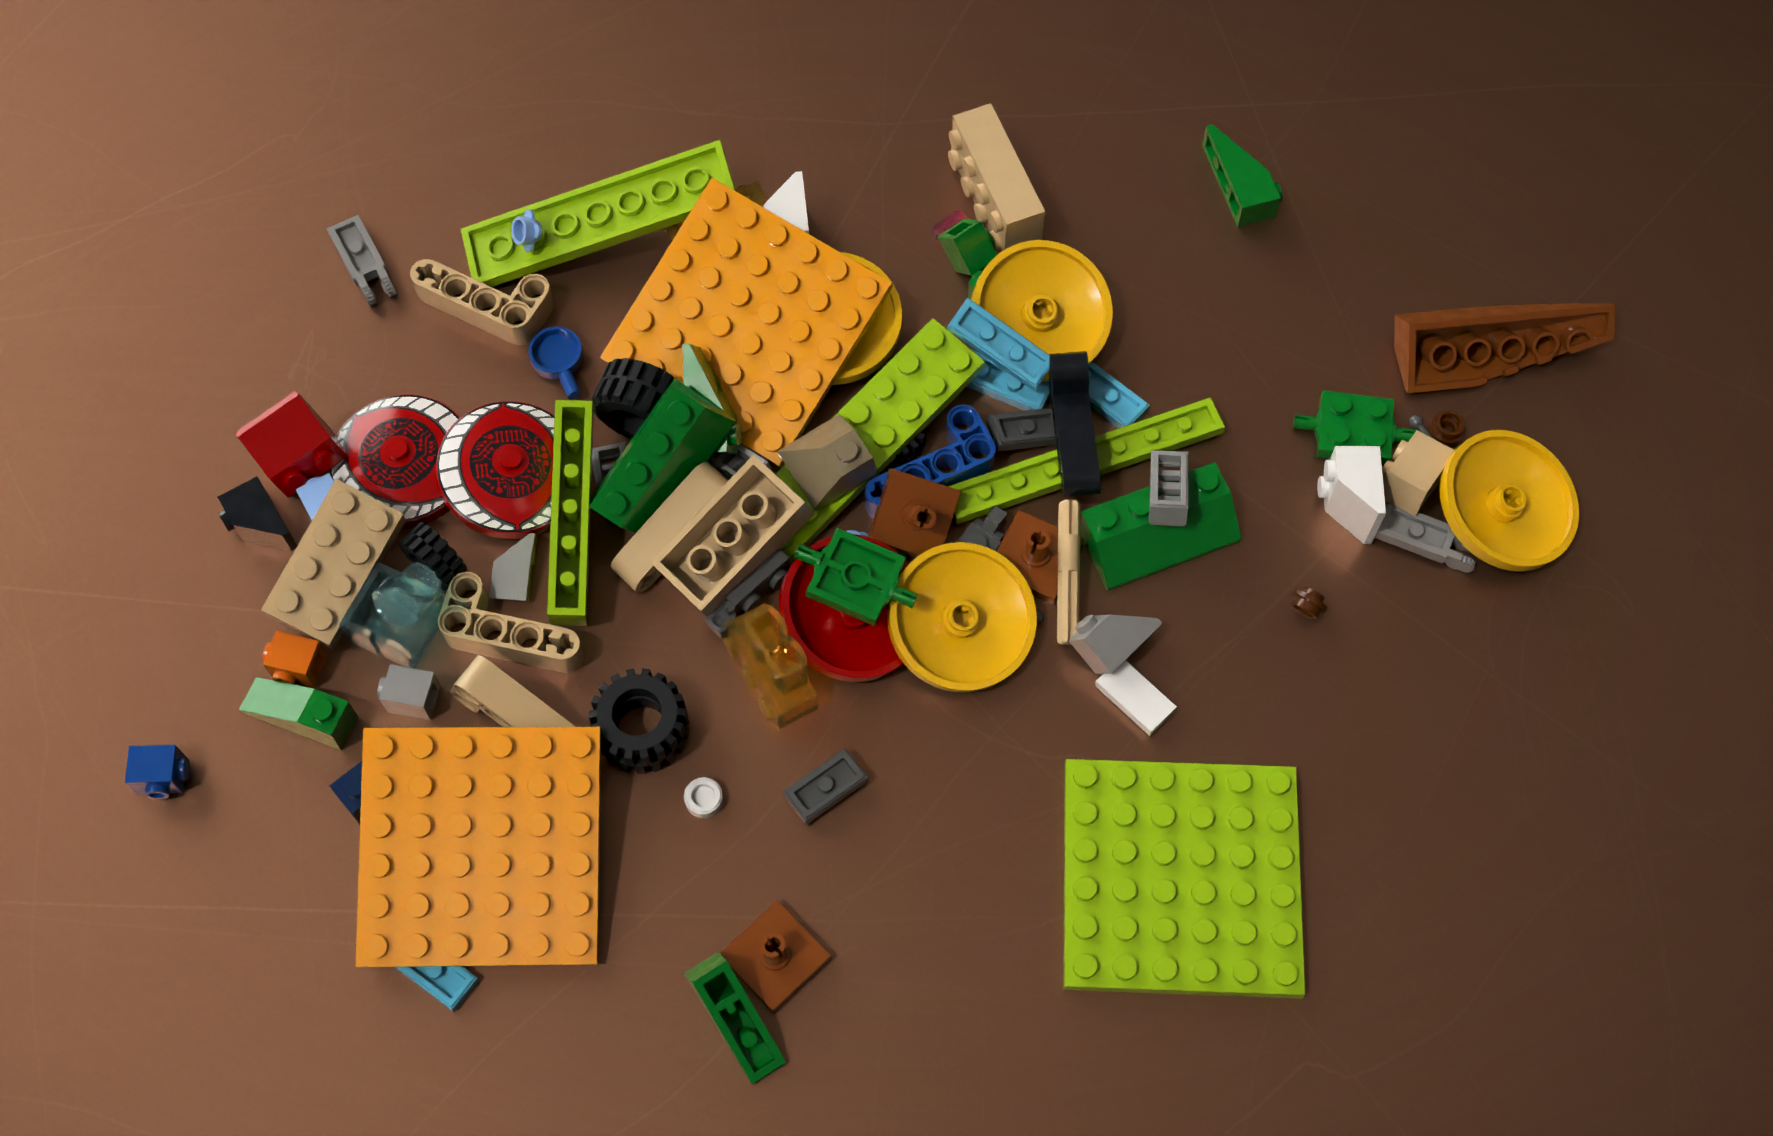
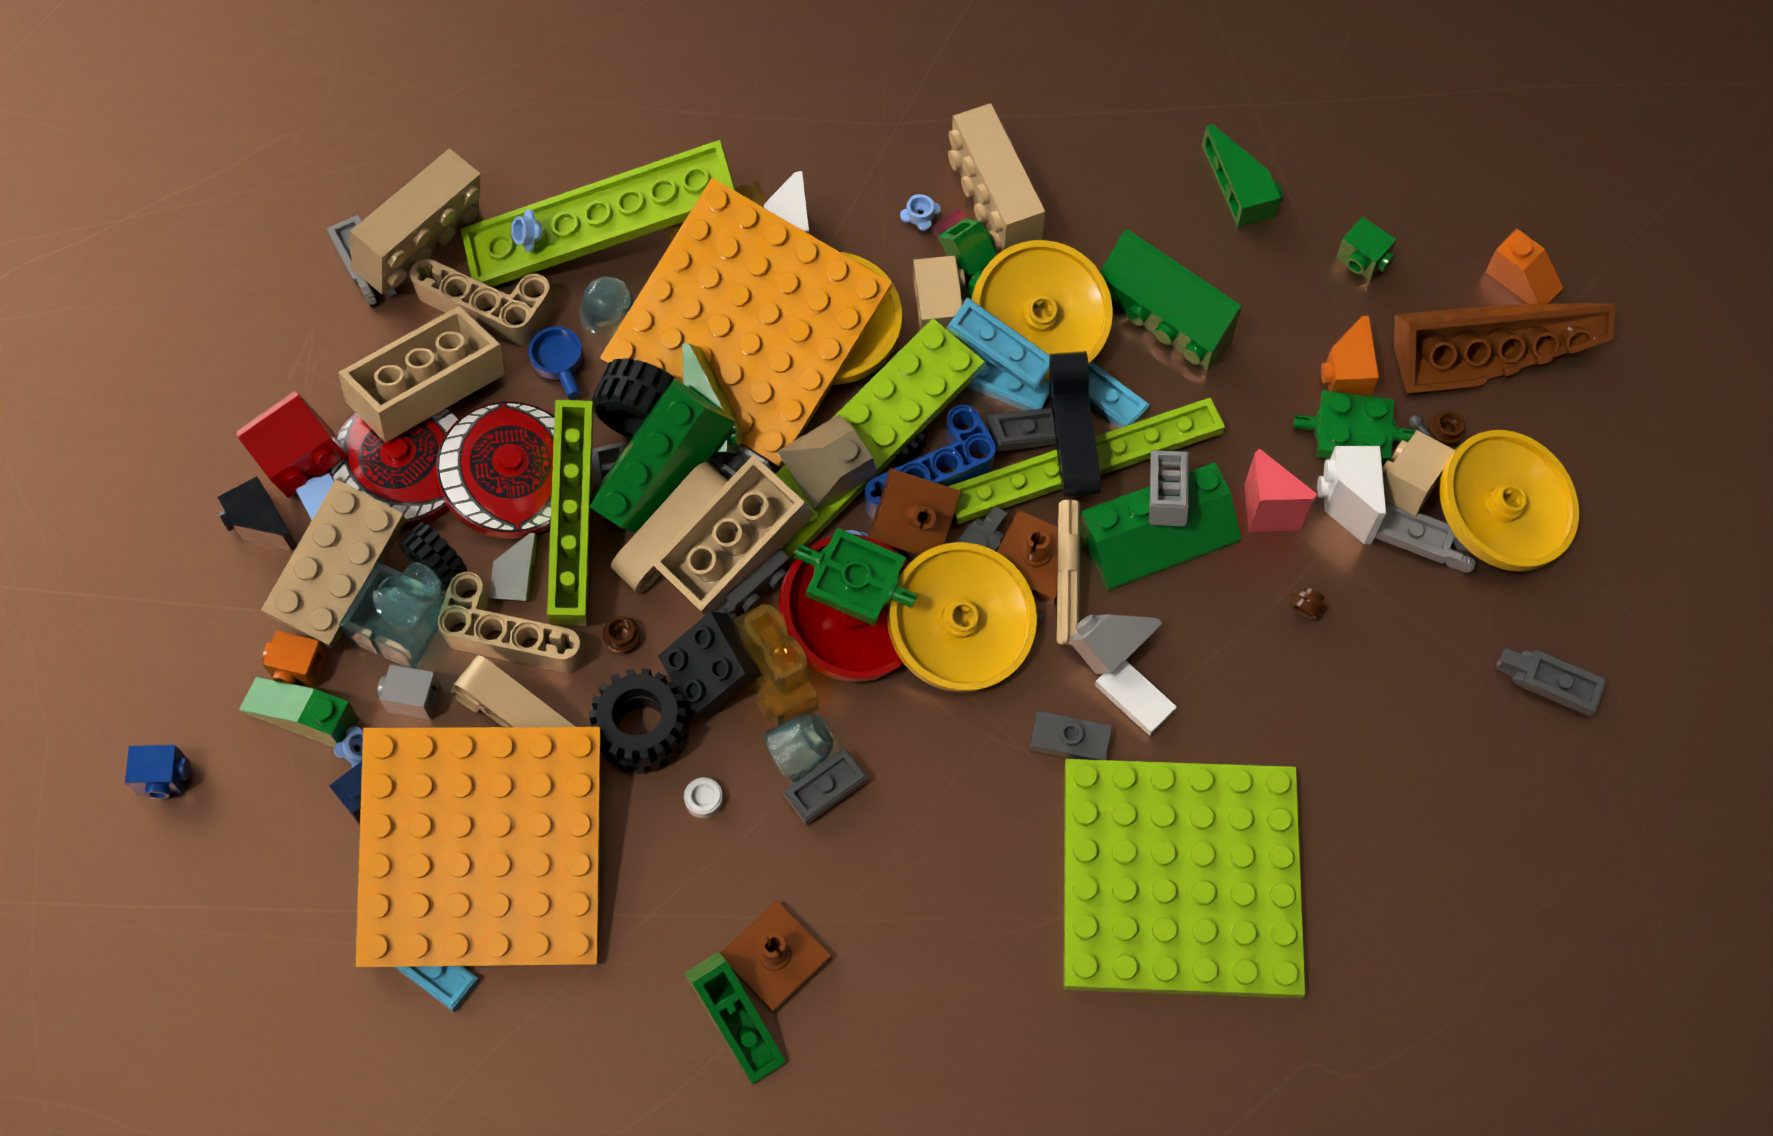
none -> light blue plate [334,726,363,768]
none -> tan brick [338,306,505,443]
none -> tan brick [350,148,481,294]
none -> clear light blue hair [579,276,634,333]
none -> reddish brown plate [602,616,640,653]
none -> black brick [658,611,762,718]
none -> clear light blue hair [764,713,834,782]
none -> light blue plate [900,194,940,231]
none -> tan brick [913,256,967,334]
none -> dark grey plate [1029,711,1112,760]
none -> green slope [1100,228,1242,370]
none -> coral slope [1244,448,1317,532]
none -> orange slope [1321,316,1379,395]
none -> green brick [1336,216,1397,280]
none -> orange slope [1485,229,1563,304]
none -> dark grey hinge [1495,648,1607,717]

